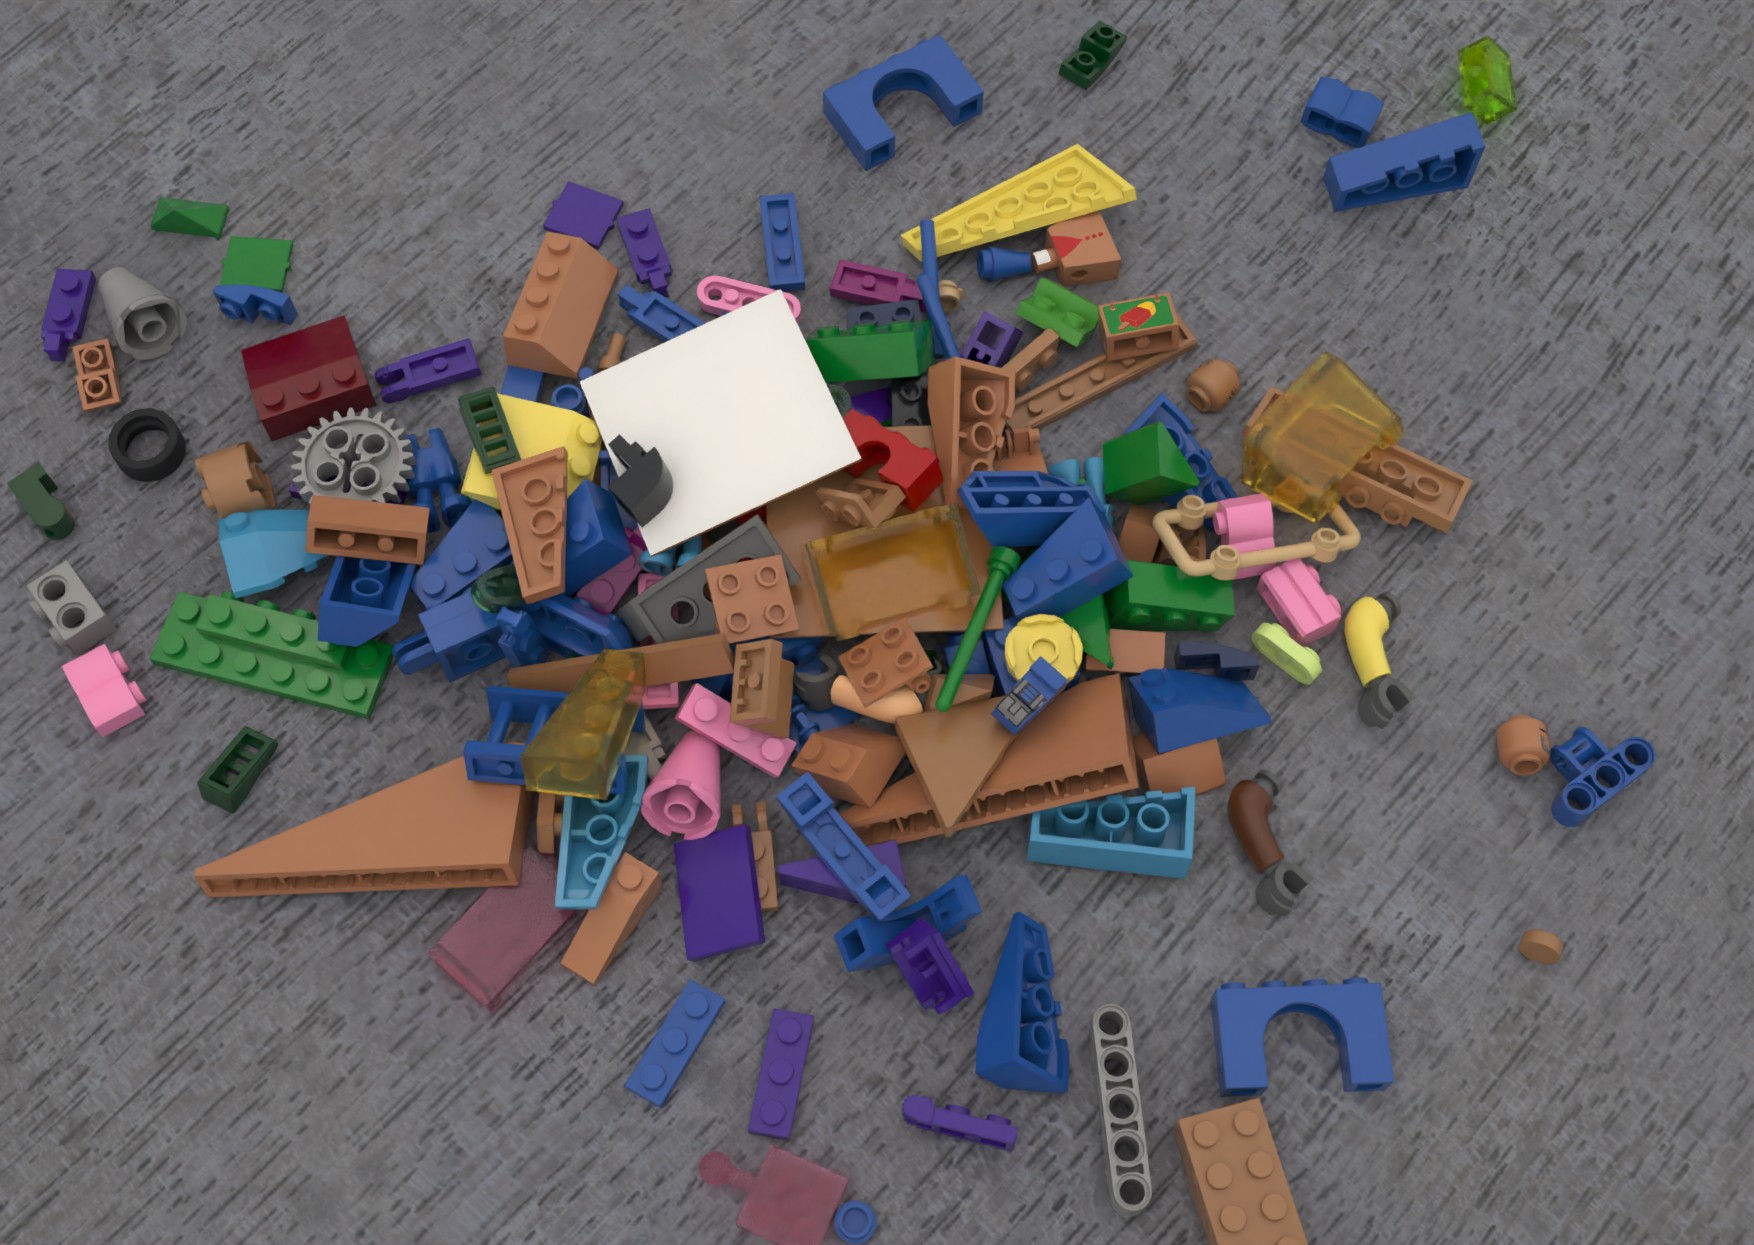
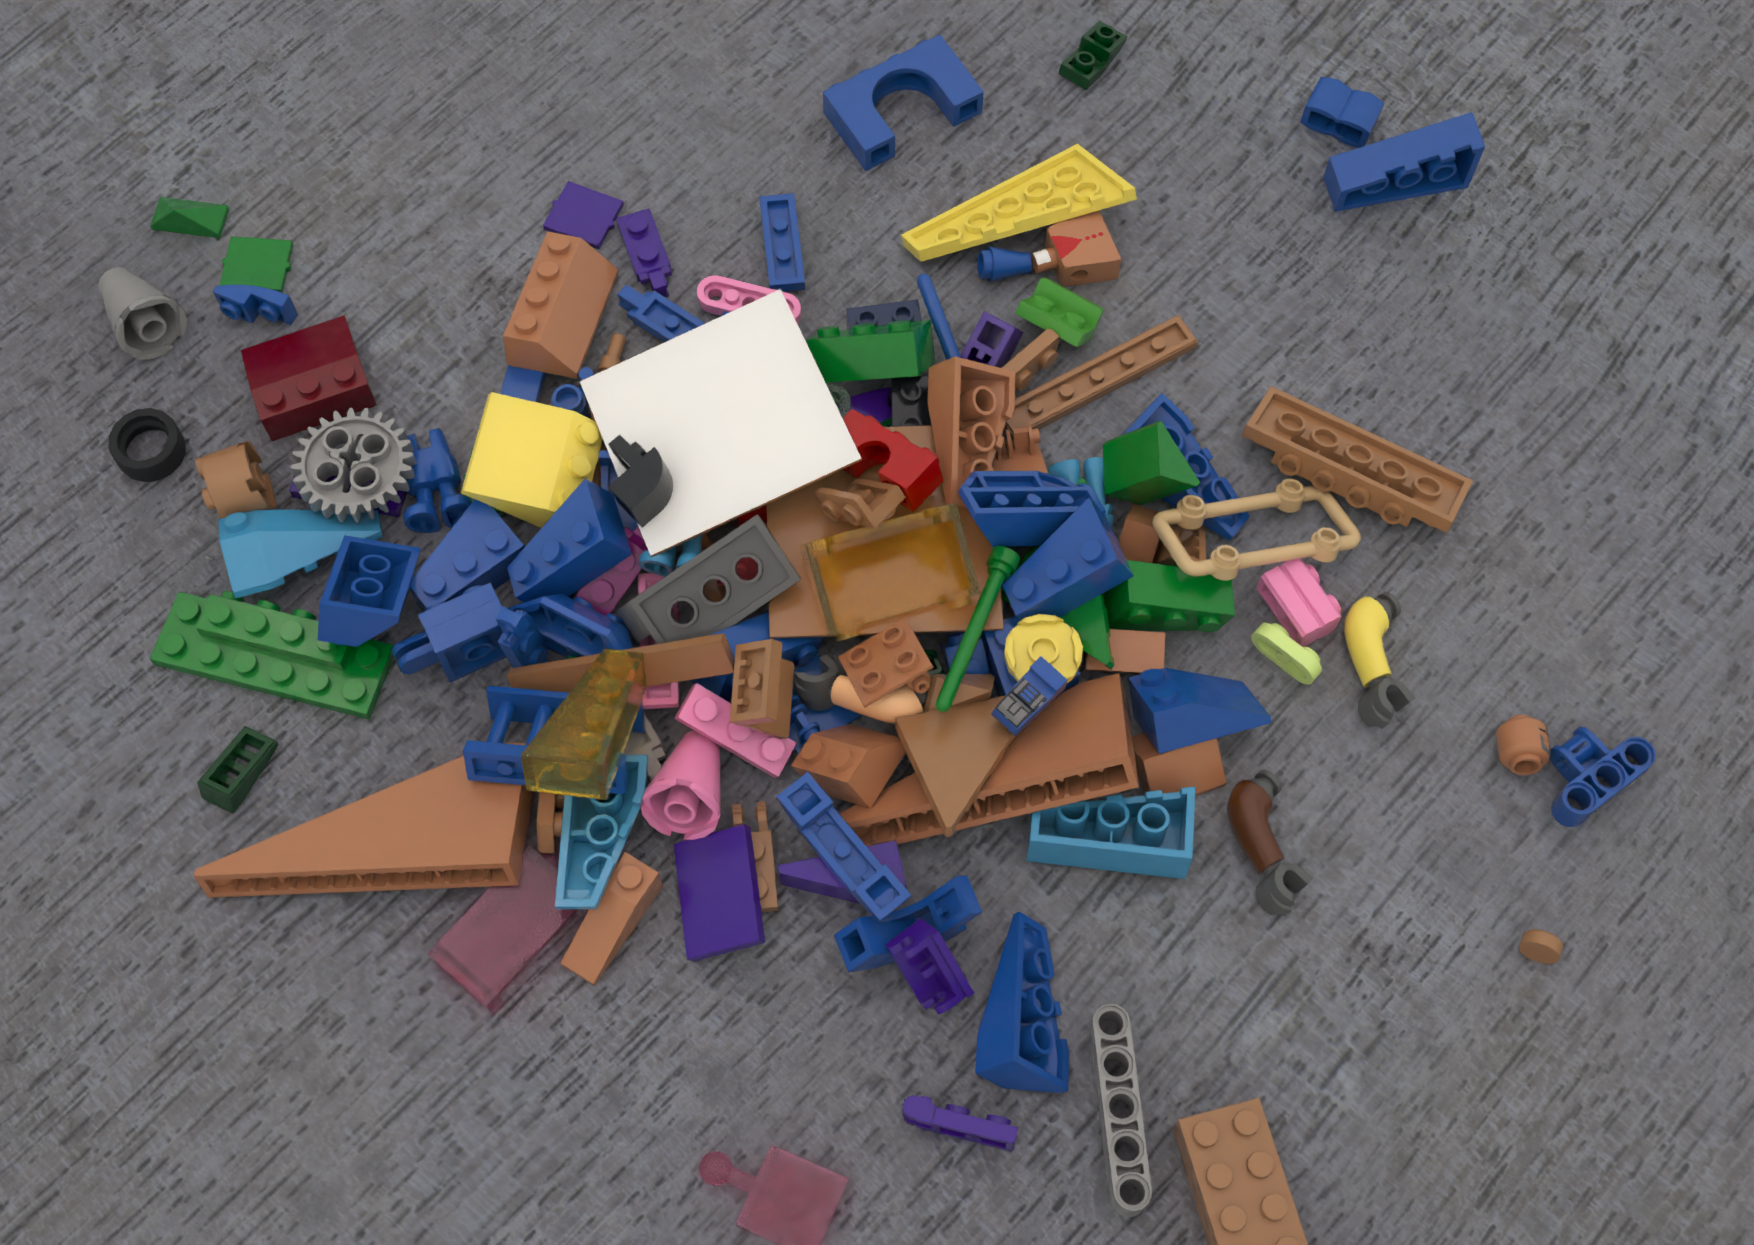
dark green leg [7,463,75,540] -> none
light grey brick [27,560,117,656] -> none
dark purple hinge [41,269,96,362] -> none
bright pink brick [62,644,147,737] -> none
nougat slope [72,338,122,412] -> none
nougat brick [306,495,430,565] -> none
dark purple hinge [374,338,482,404] -> none
dark green slope [458,387,521,474] -> none
clear green plate [470,563,526,613] -> none
nougat wing [491,446,568,605] -> none
blue plate [625,979,726,1109] -> none
nougat hinge [705,554,799,644] -> none
dark purple plate [748,1008,814,1141] -> none
magenta hinge [830,259,926,312] -> none
blue plate [834,1200,877,1245] -> none
blue bar [920,220,944,359] -> none
tan plate [939,280,964,313] -> none
brick [1098,293,1179,362] -> none
dark blue slope [1174,641,1260,681] -> none
medium nougat head [1186,358,1240,413] -> none
blue arch [1210,977,1394,1097] -> none
bright pink brick [1213,493,1276,580] -> none
clear yellow windscreen [1241,352,1404,523] -> none
clear neon green brick [1457,35,1517,125] -> none

